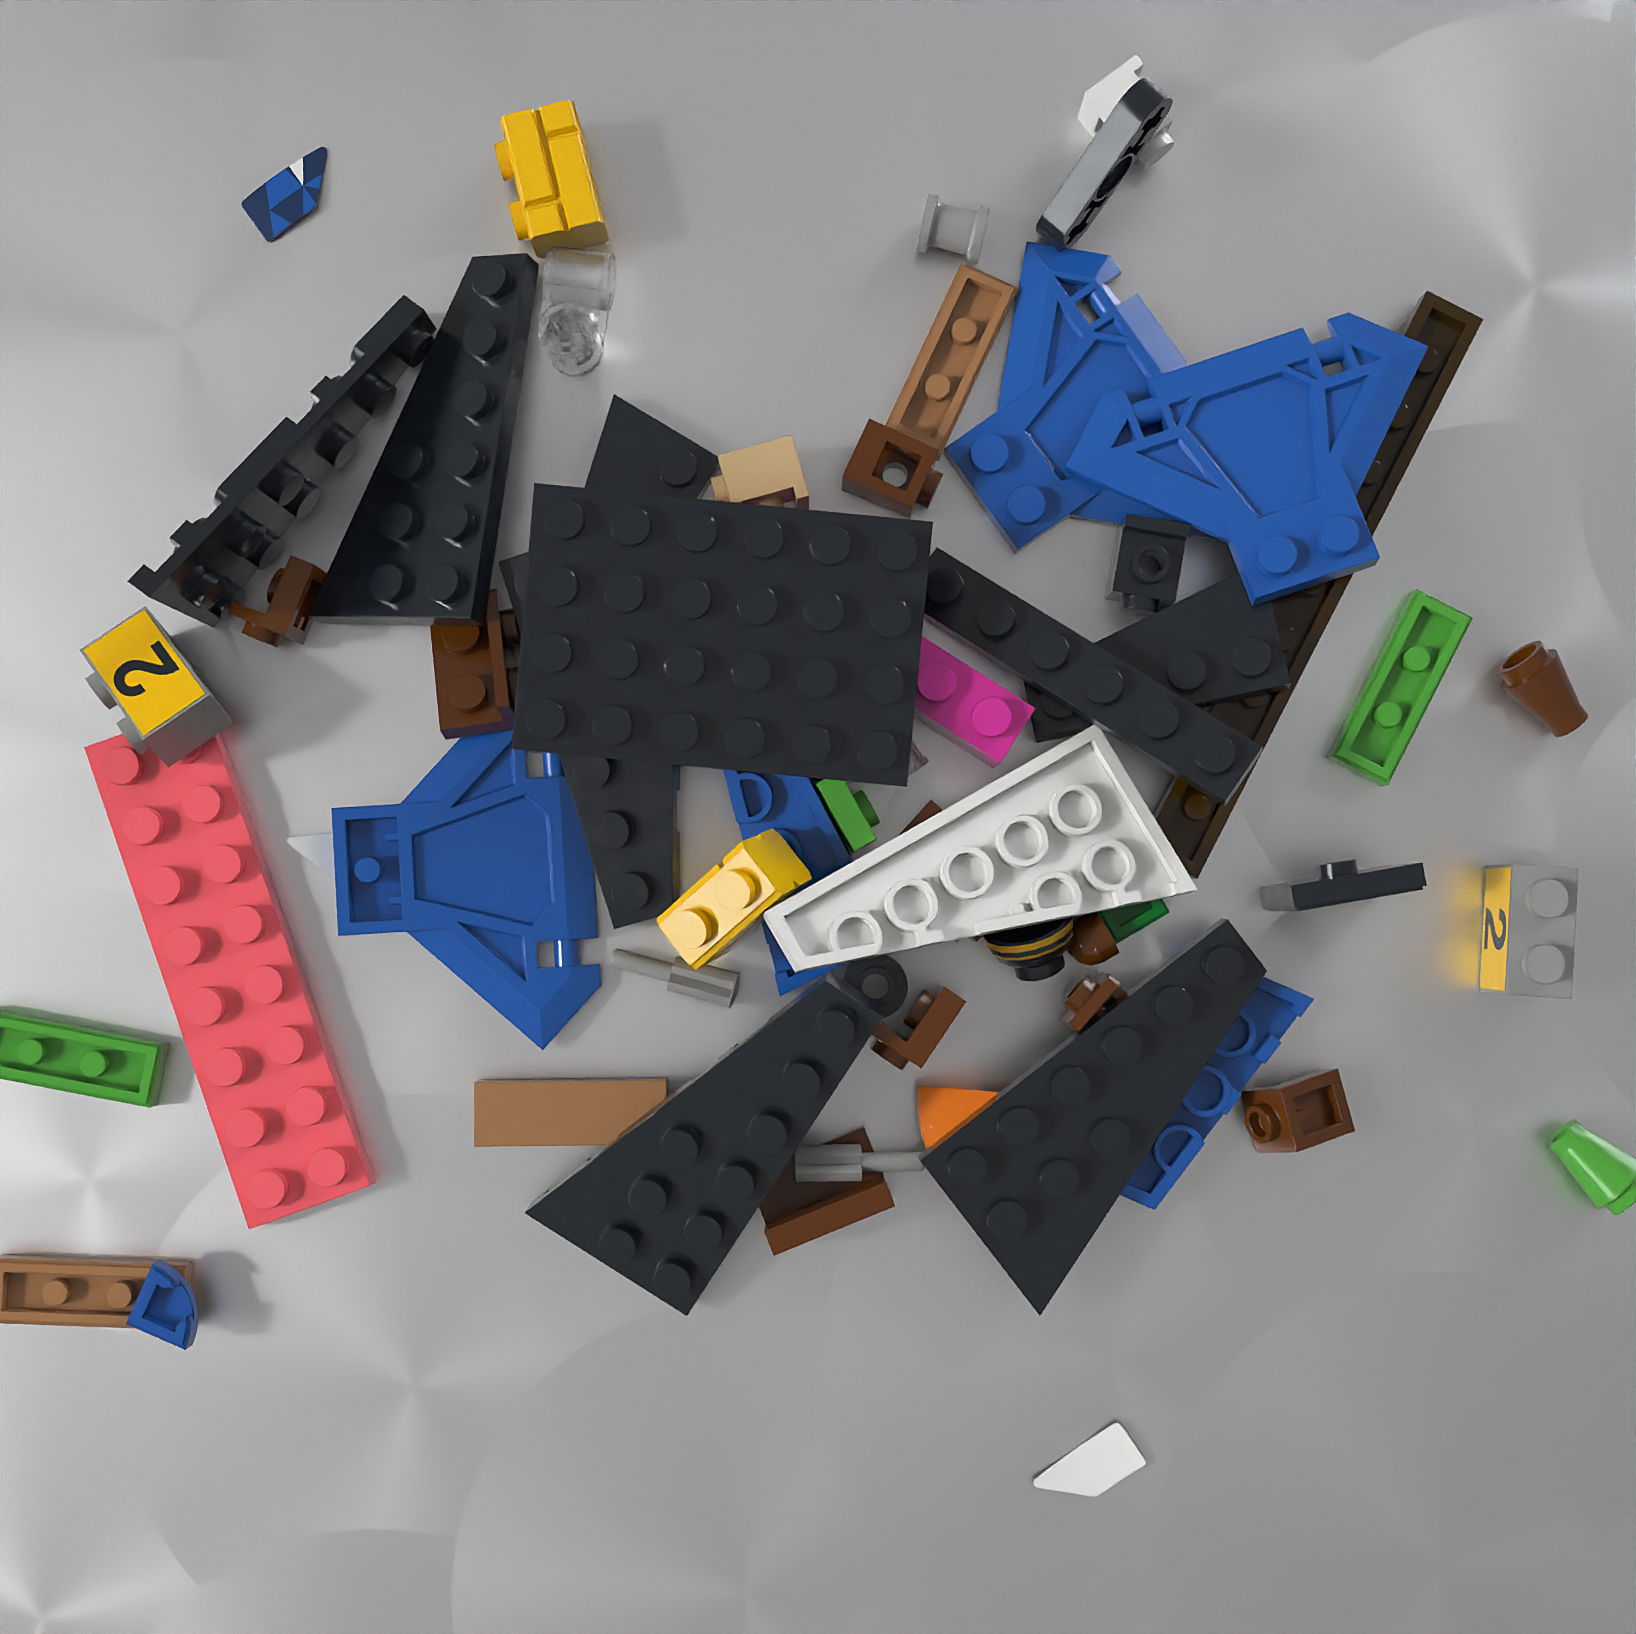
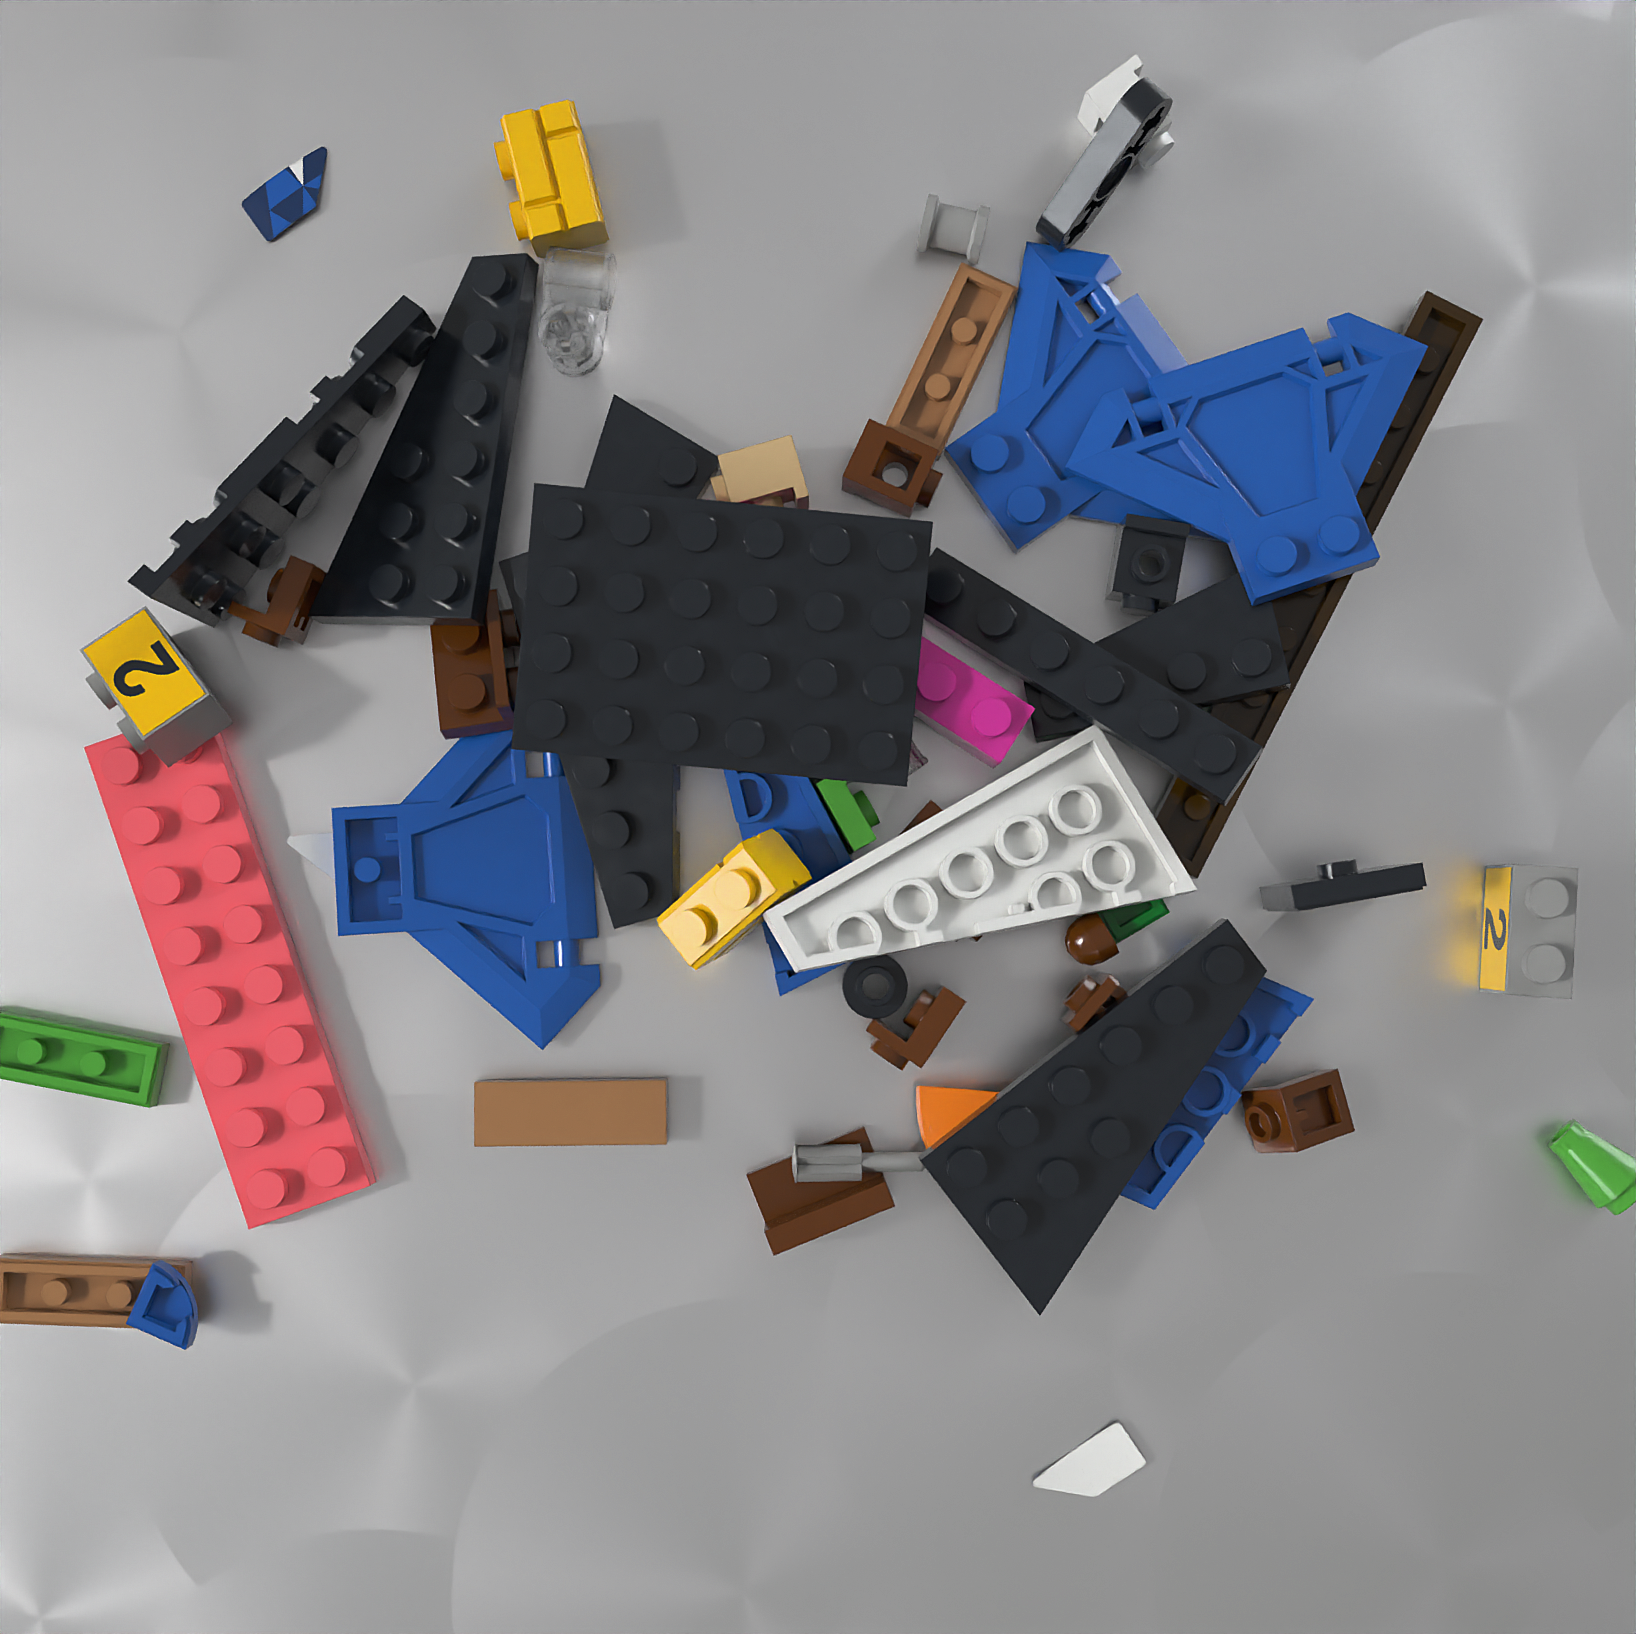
black wing [525,972,887,1316] -> none
light grey axle [609,948,740,1009] -> none
black piece [983,917,1075,981] -> none
bright green tile [1326,589,1473,786] -> none
reddish brown cone [1497,641,1588,737] -> none

